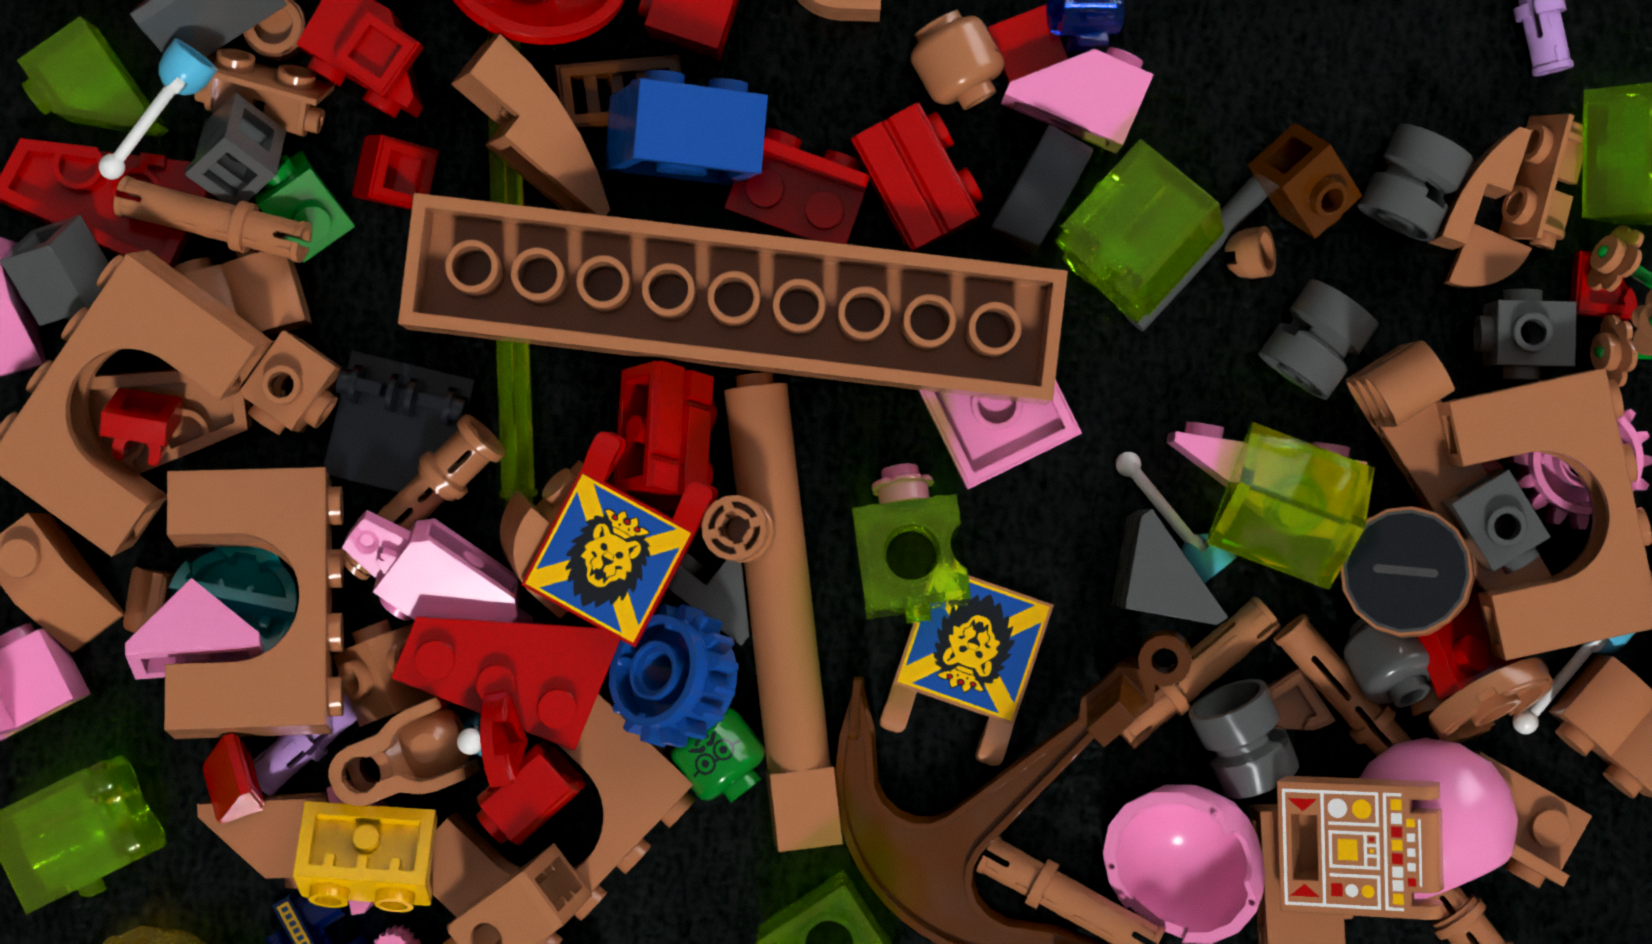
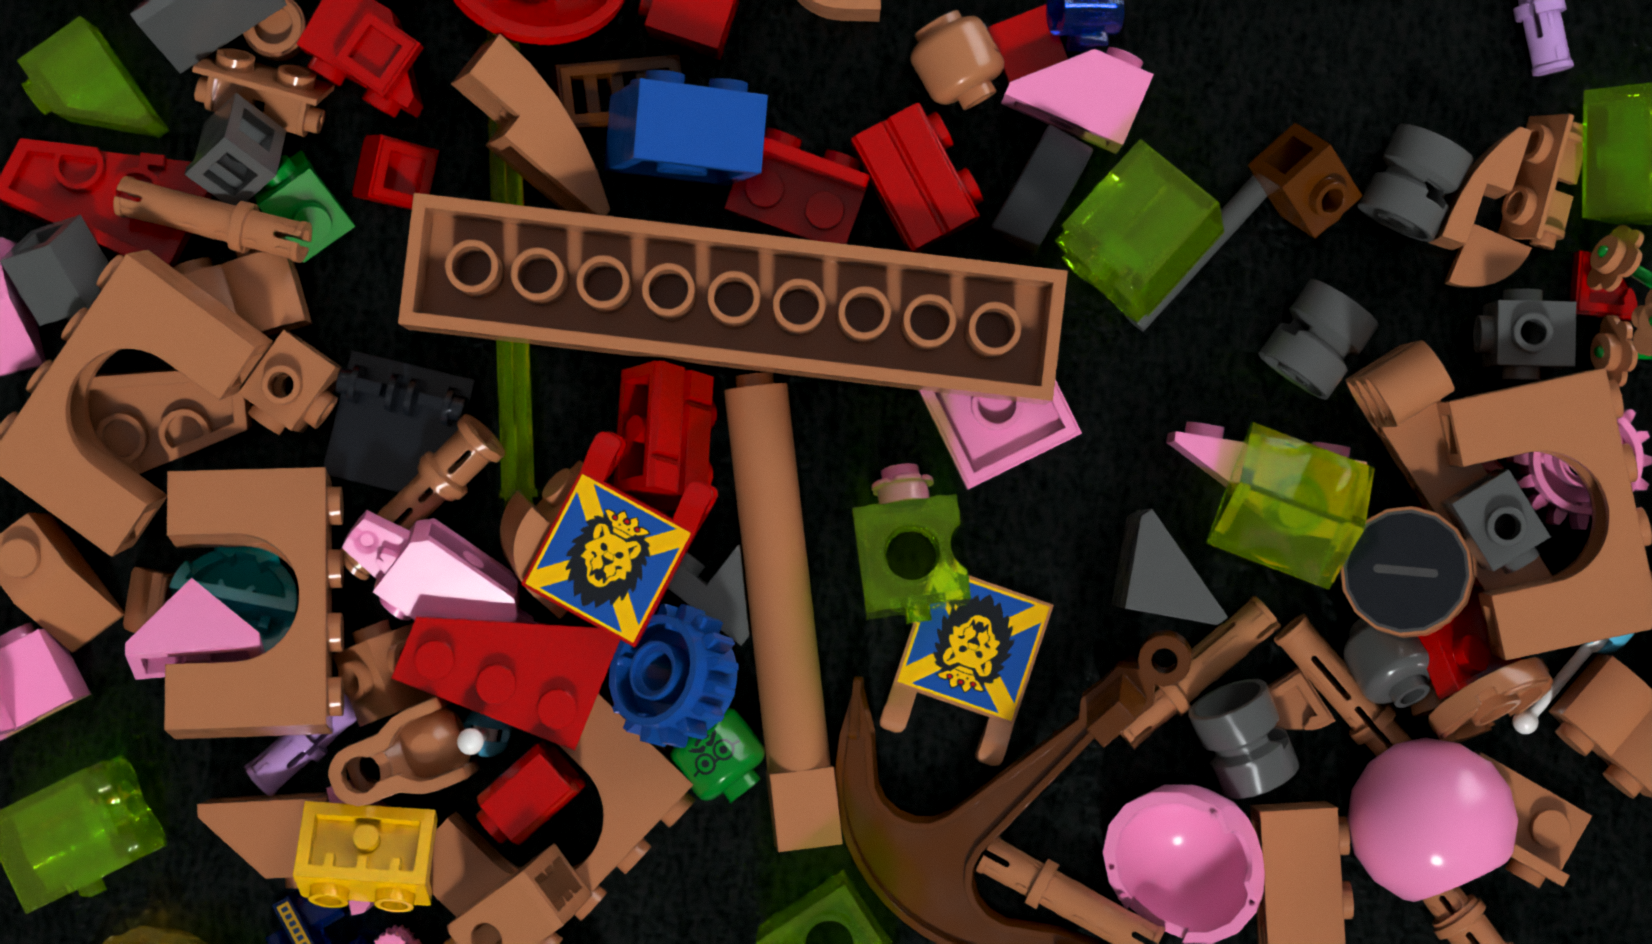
hinge [99,38,218,180] -> none
red tile [100,387,183,466] -> none
red slope [203,733,265,823] -> none
red tile [480,692,528,788] -> none
nougat wheel [702,495,776,563] -> none
hinge [1116,452,1237,583] -> none
nougat hinge [1224,226,1276,279] -> none
nougat container [1277,776,1444,920] -> none

